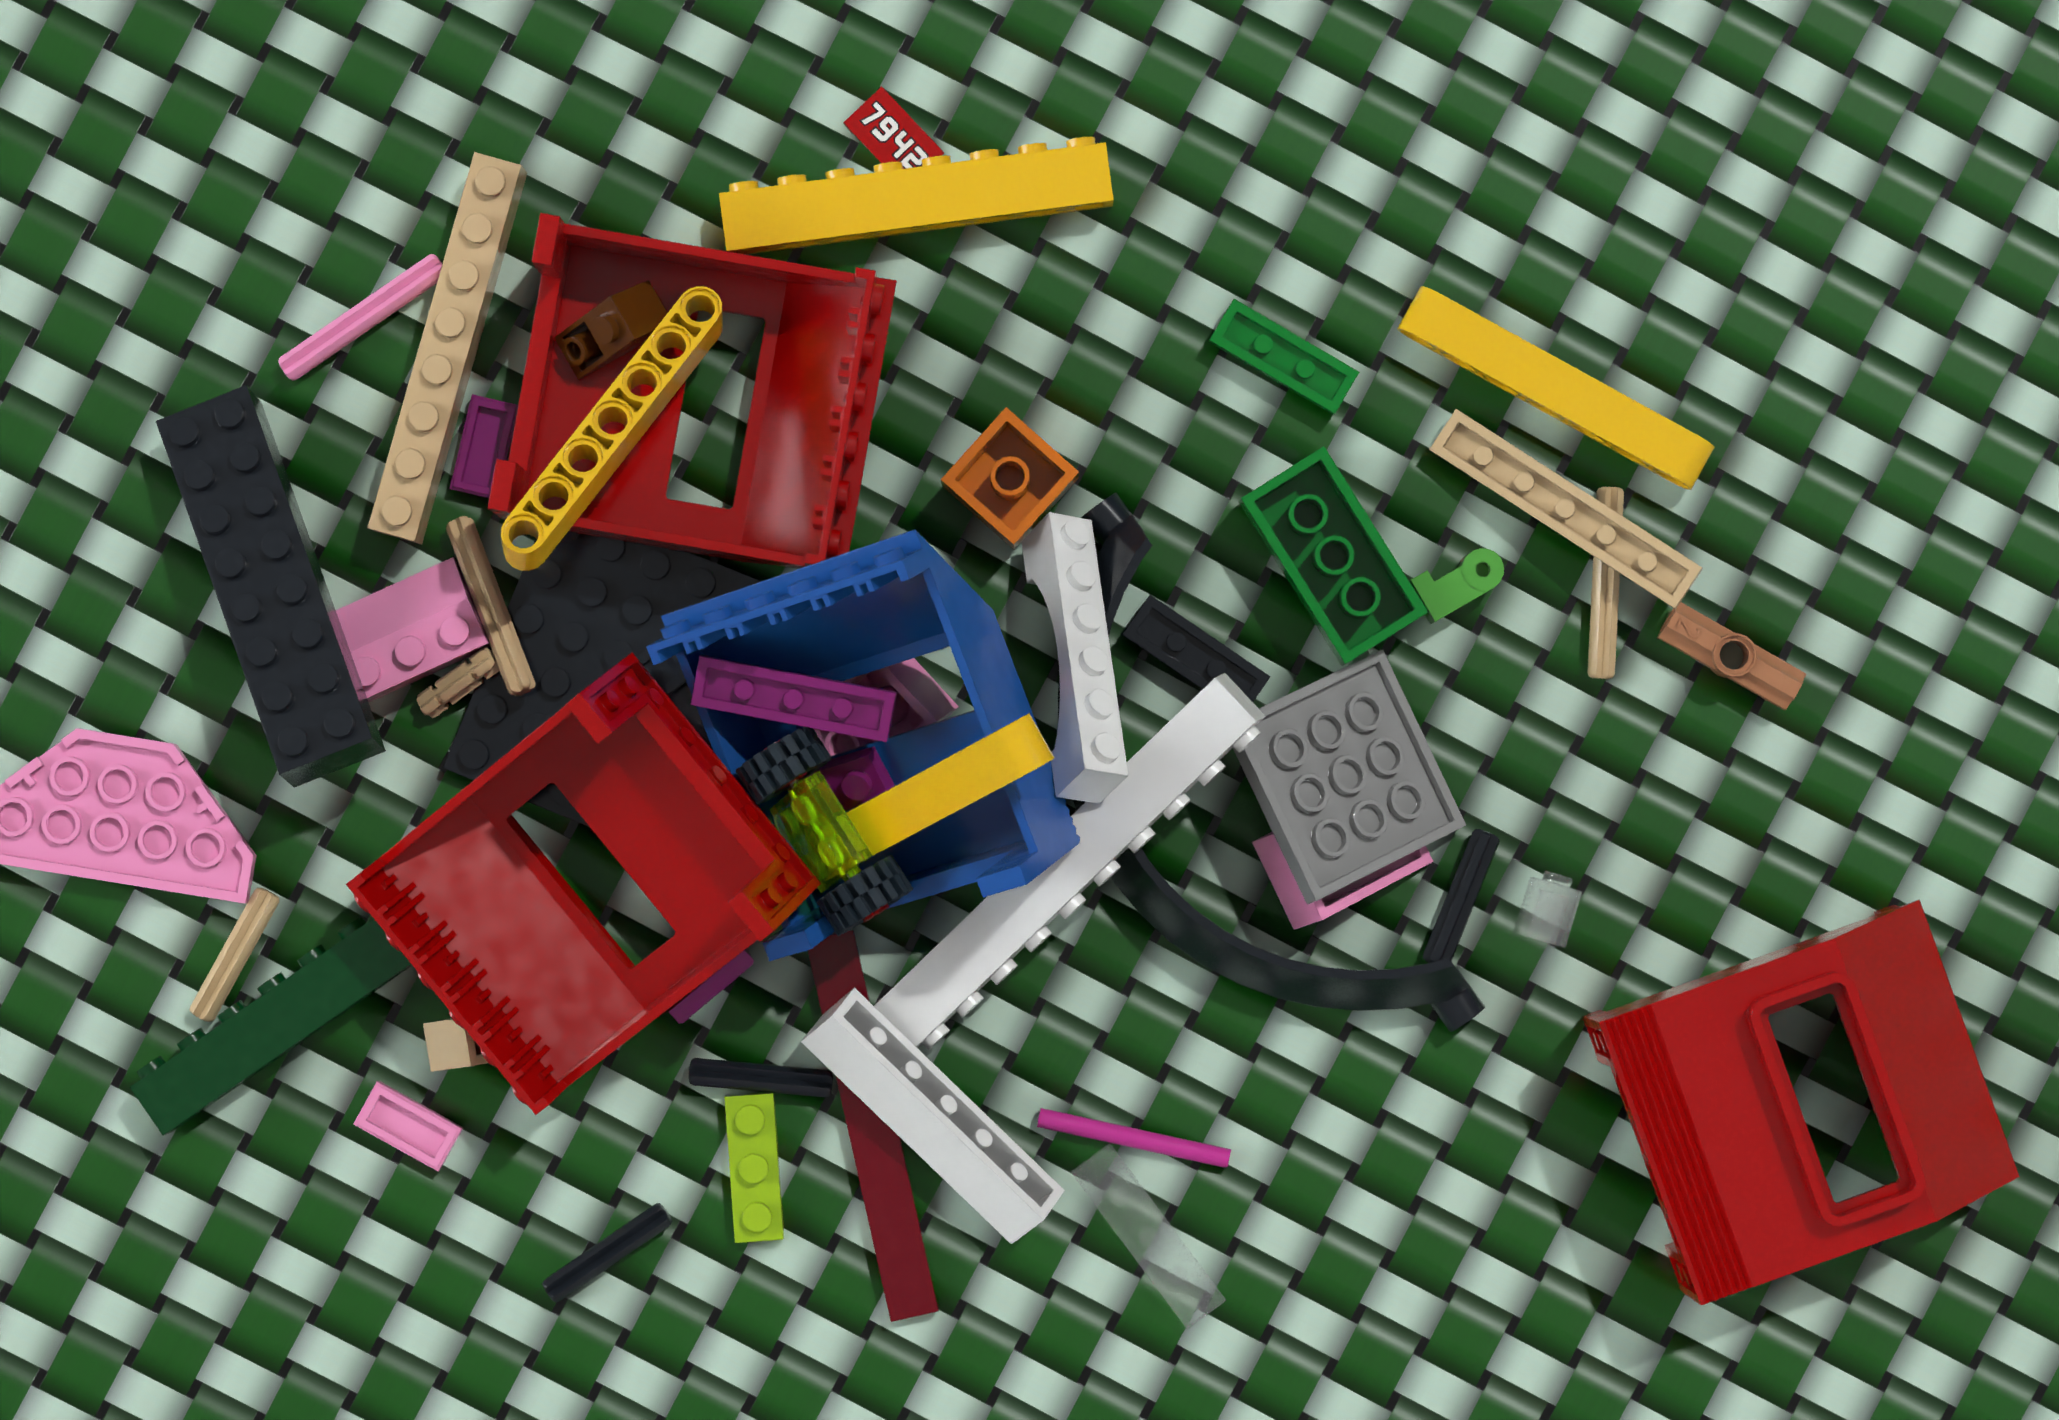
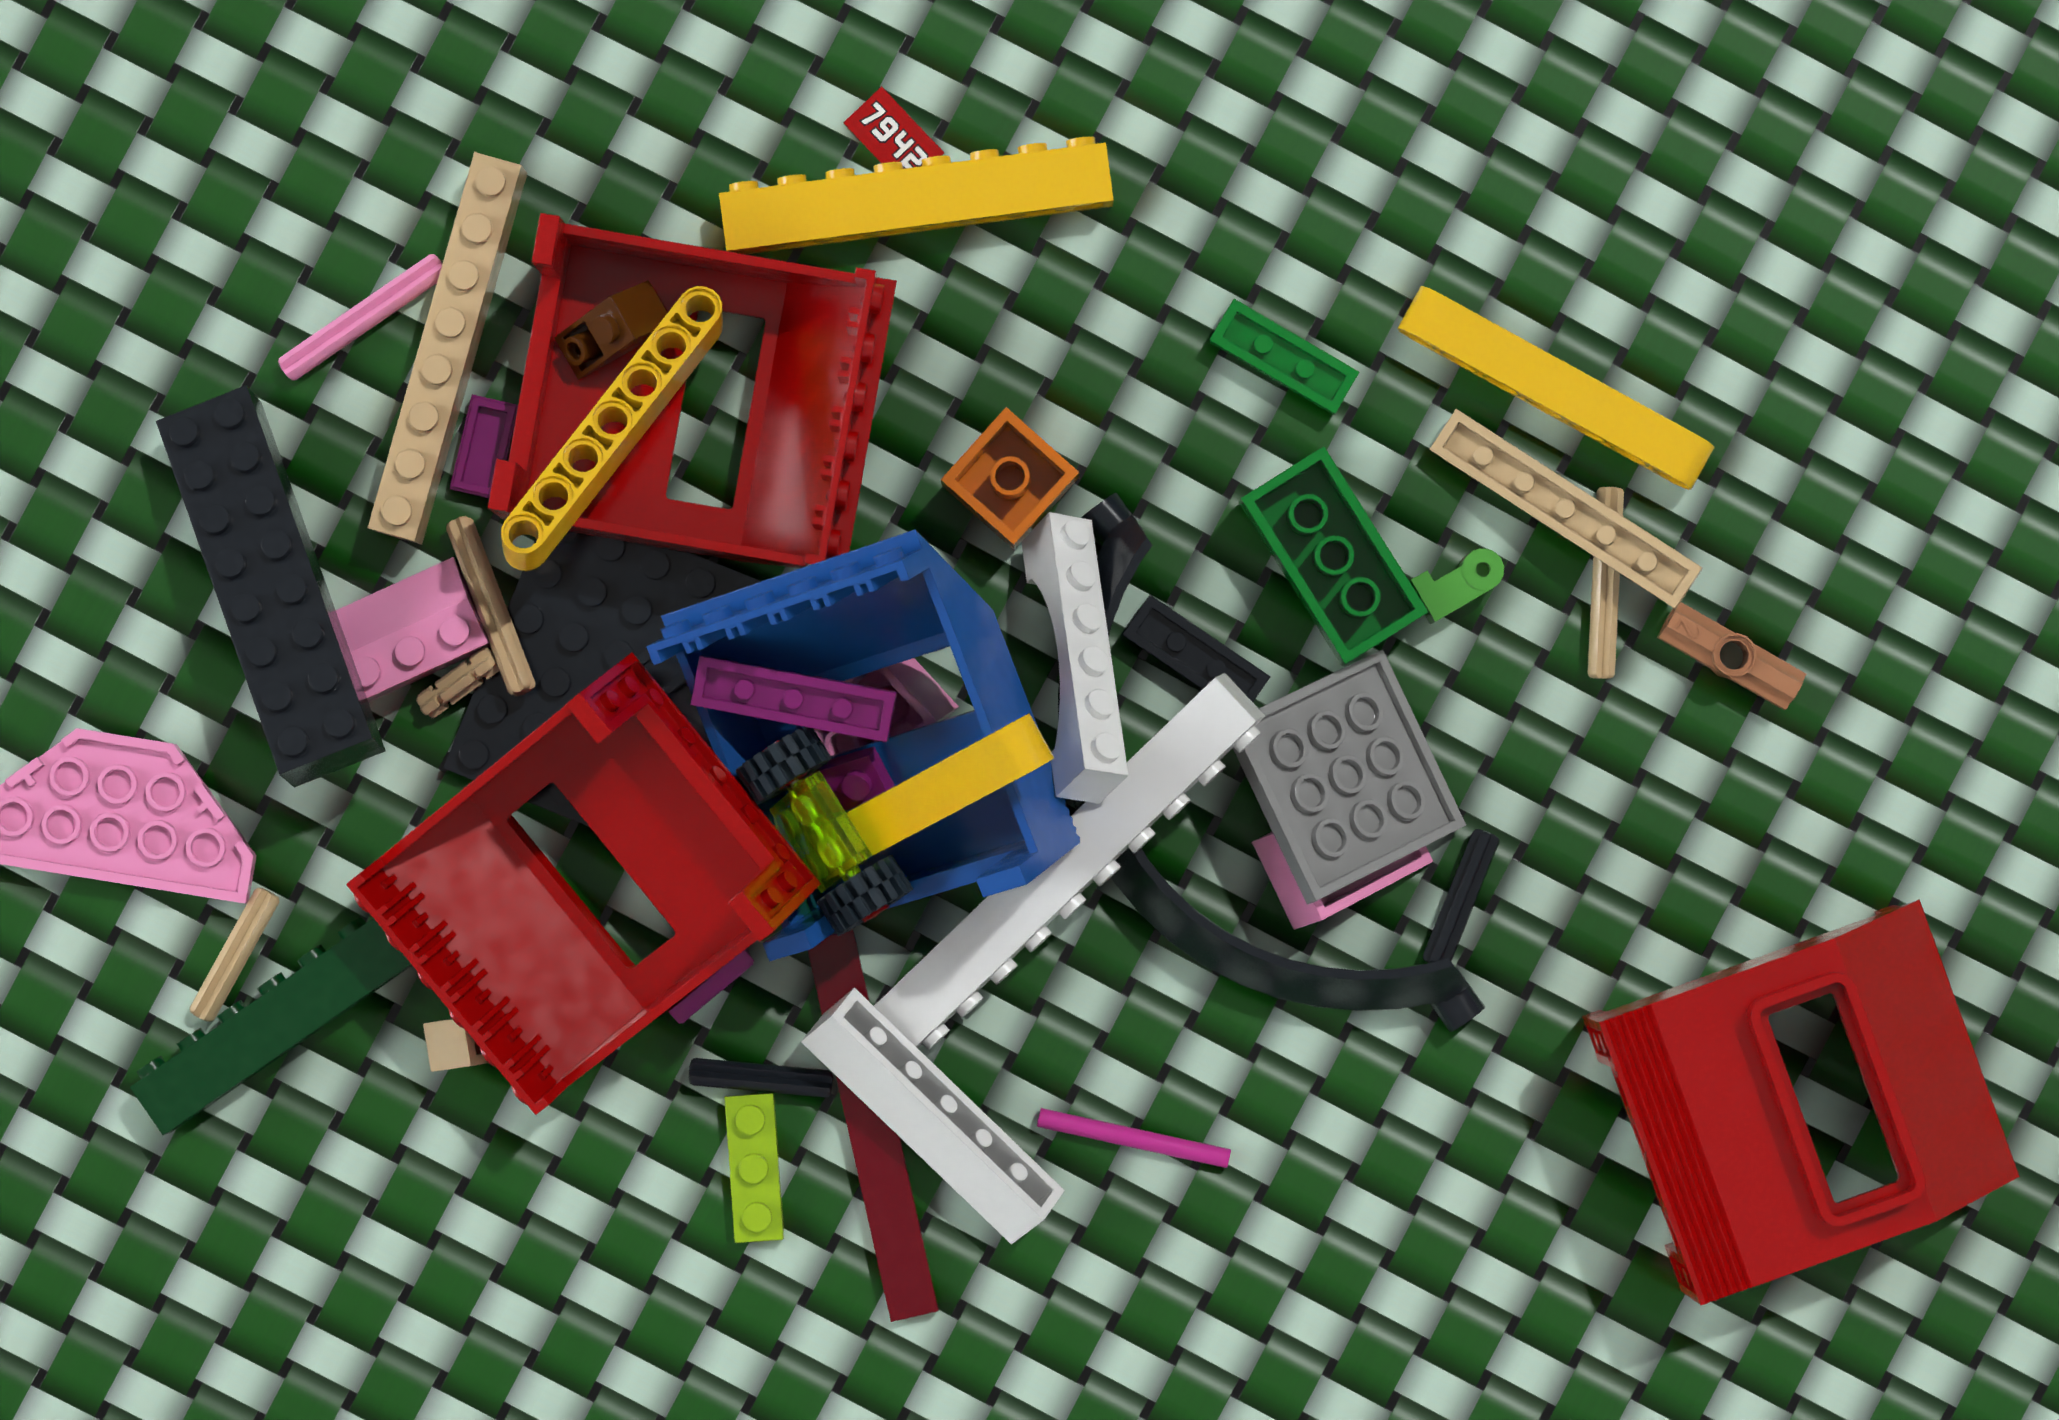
bright pink tile [353,1081,463,1171] -> none
black axle [542,1203,672,1302] -> none
clear tile [1071,1143,1226,1329] -> none
clear brick [1513,871,1582,948] -> none

